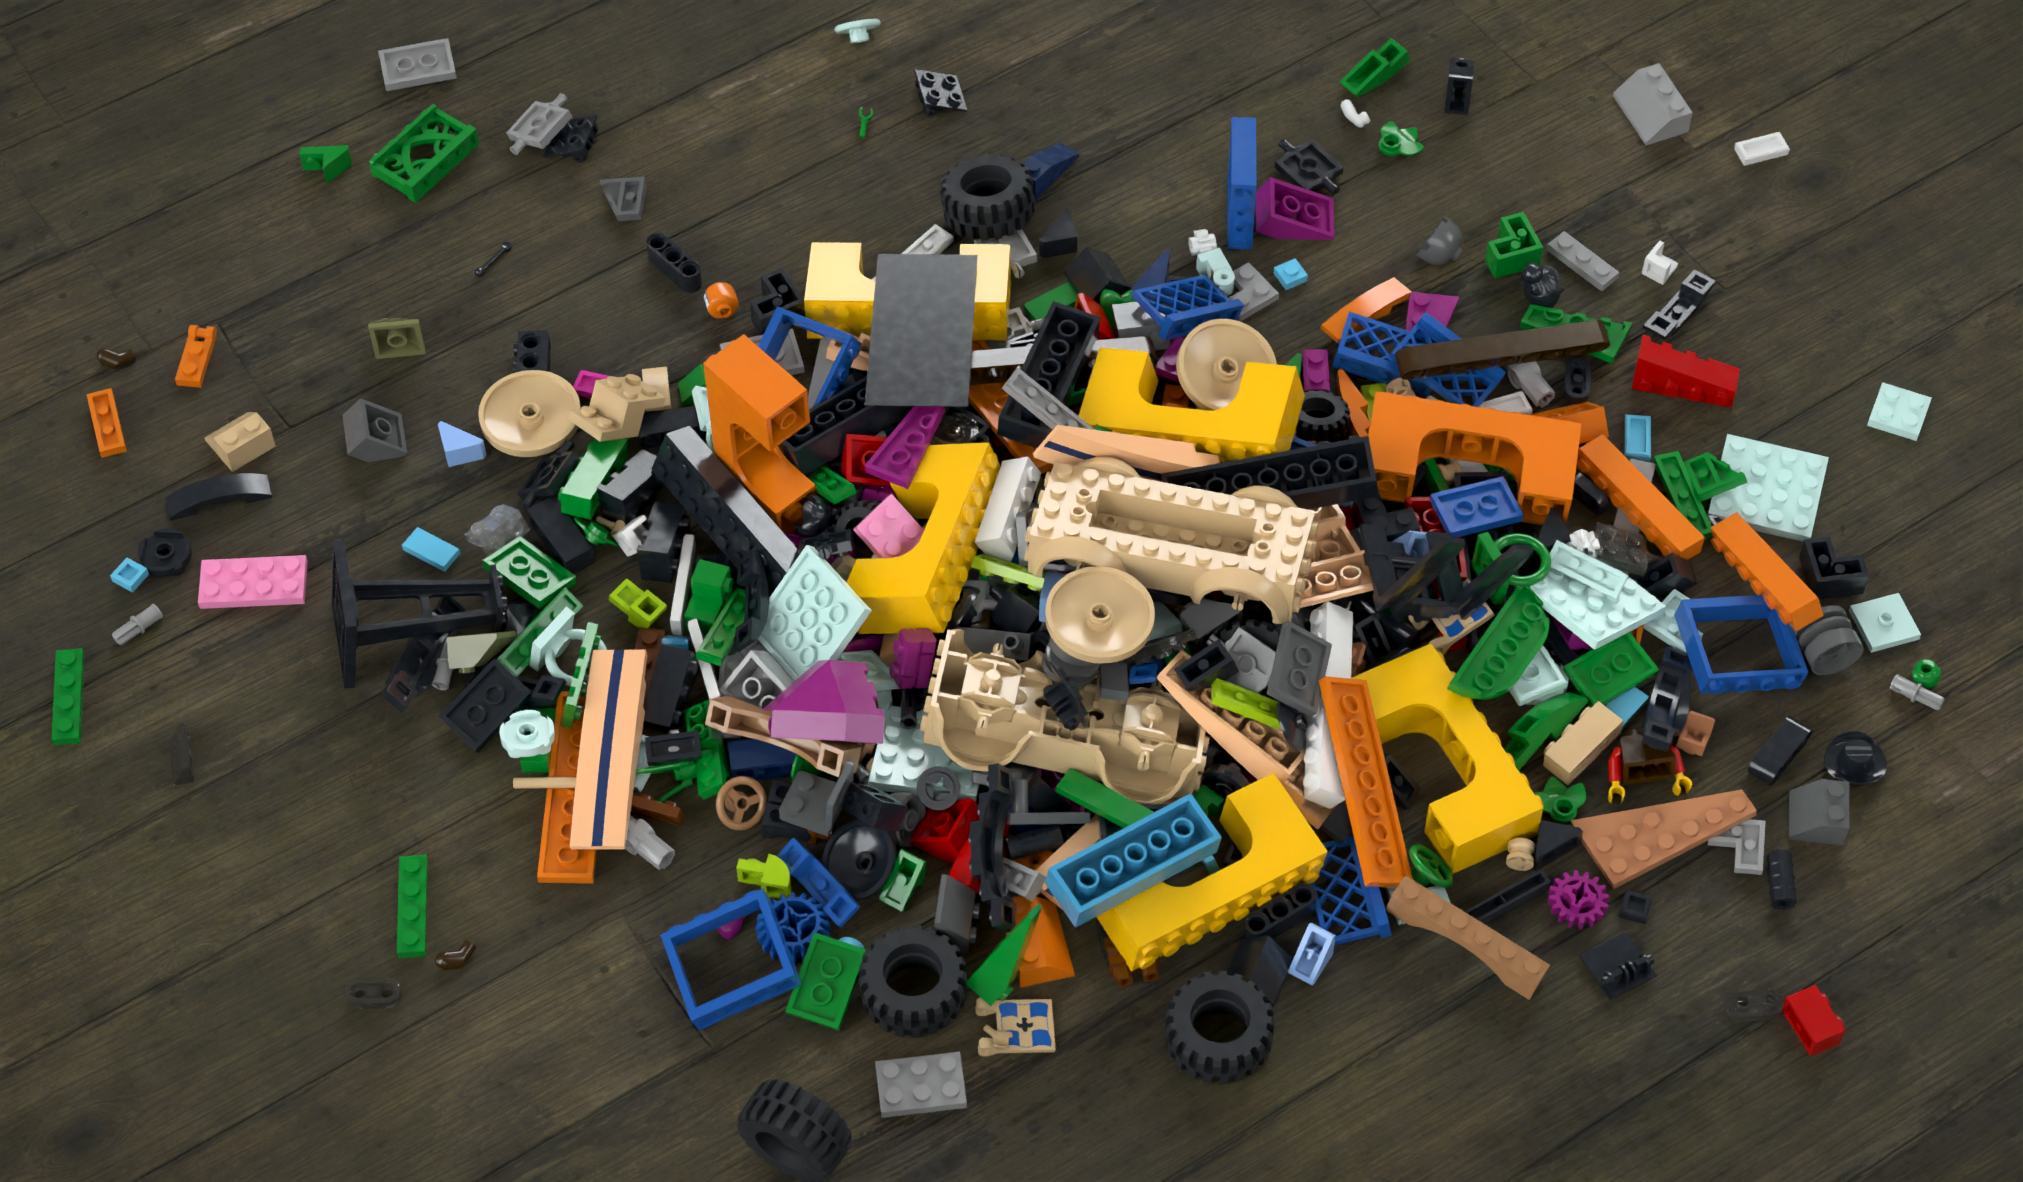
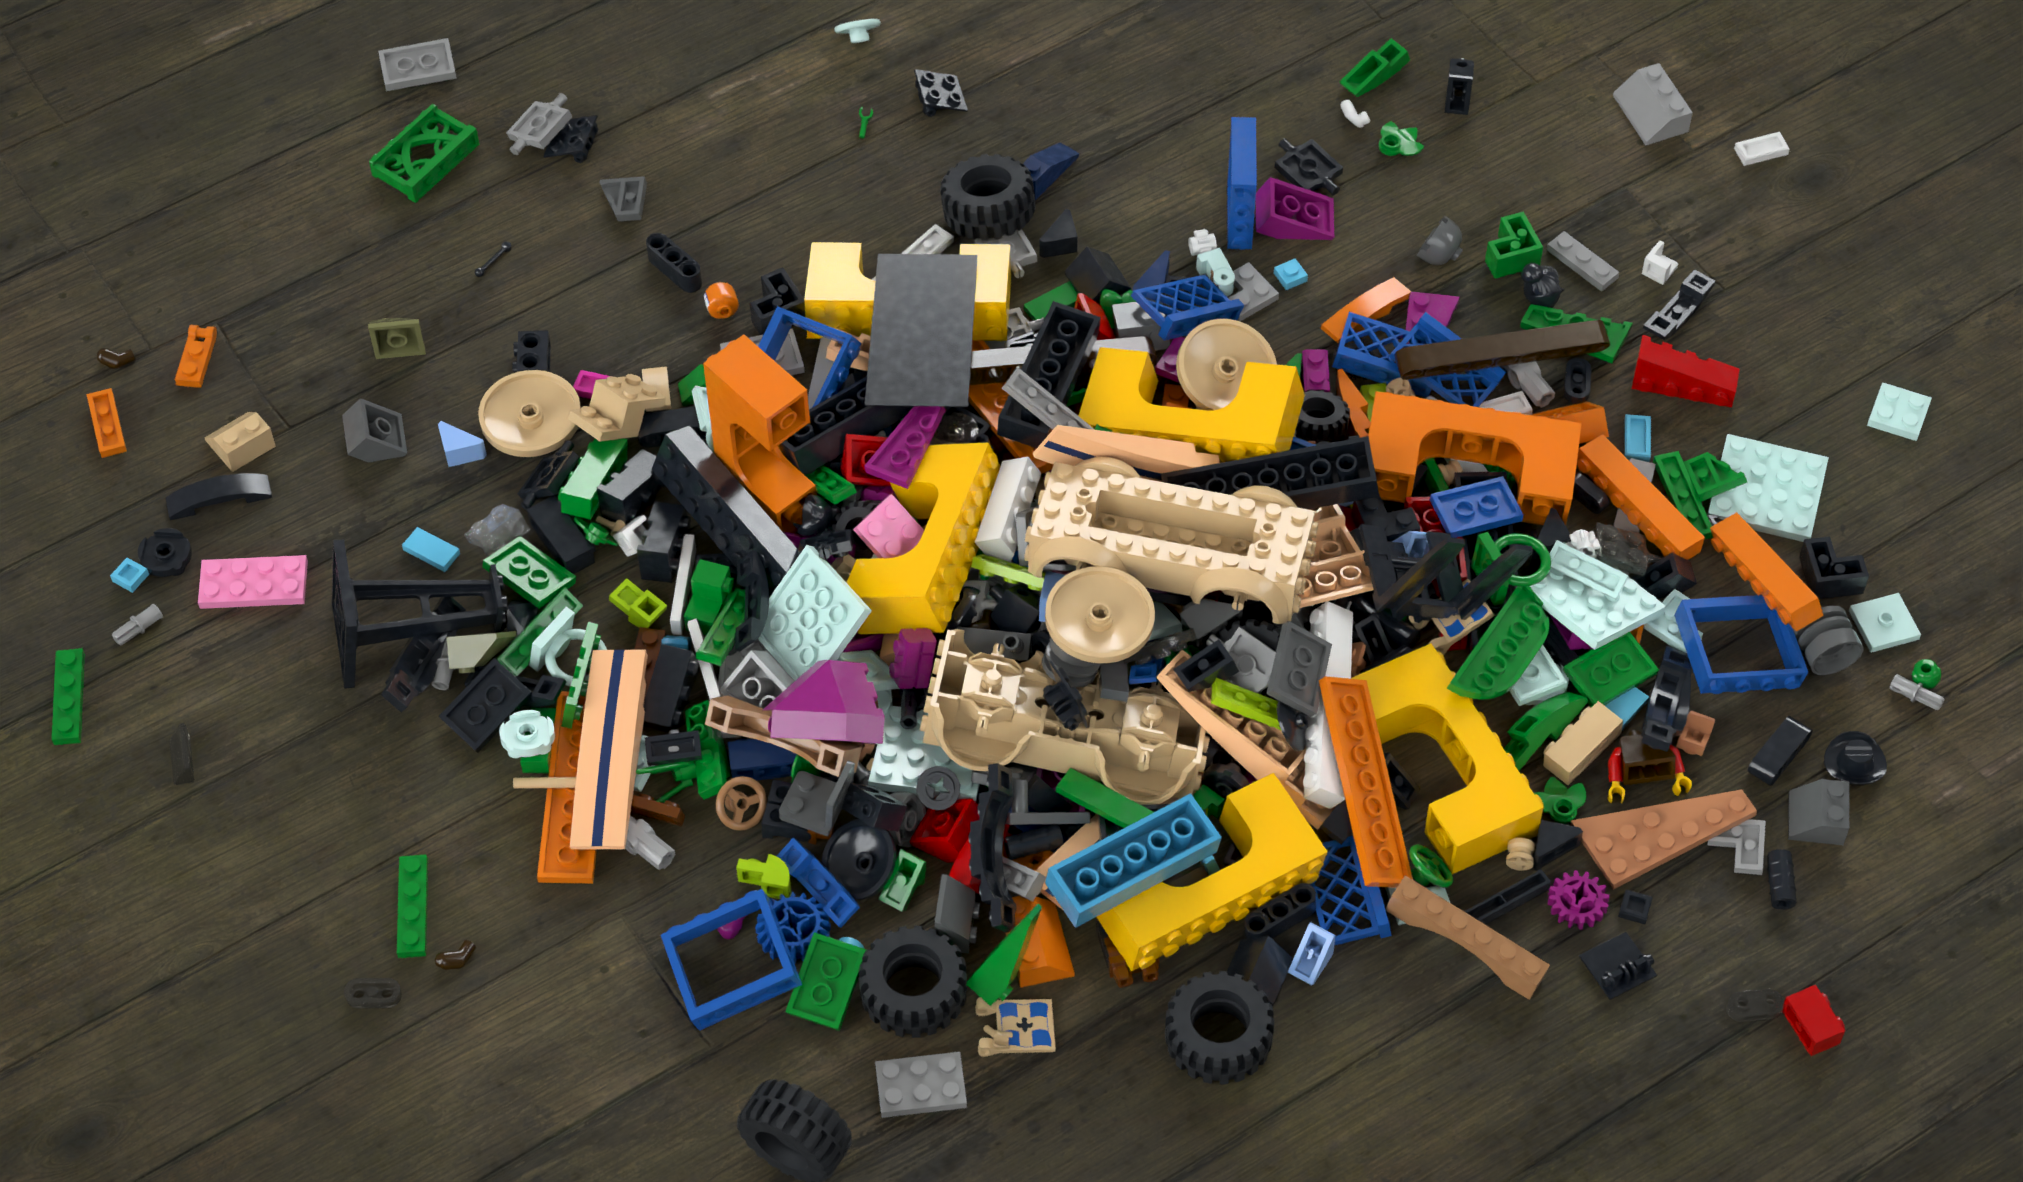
green slope [300,145,352,183] -> none

